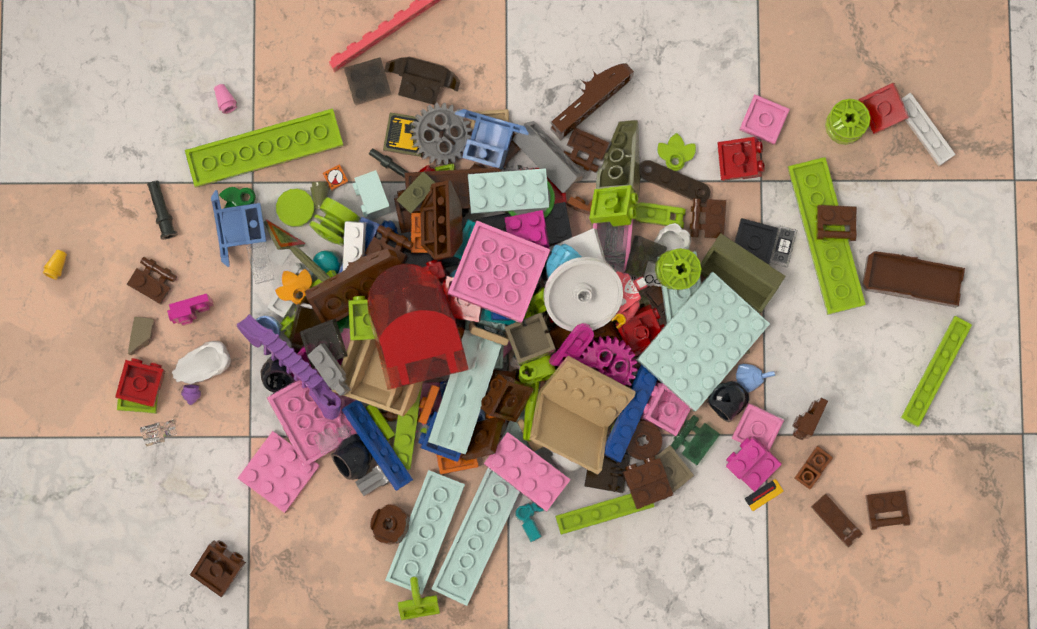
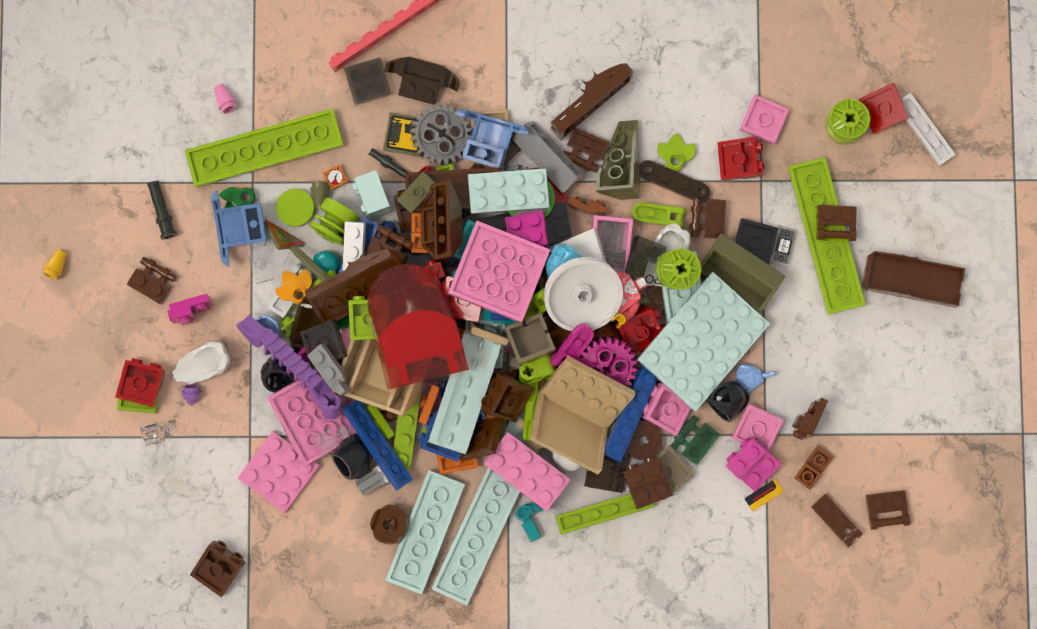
dark tan slope [128,317,154,355] -> none
lime plate [398,577,440,620] -> none
lime plate [589,185,638,227] -> none
lime plate [900,316,972,427] -> none

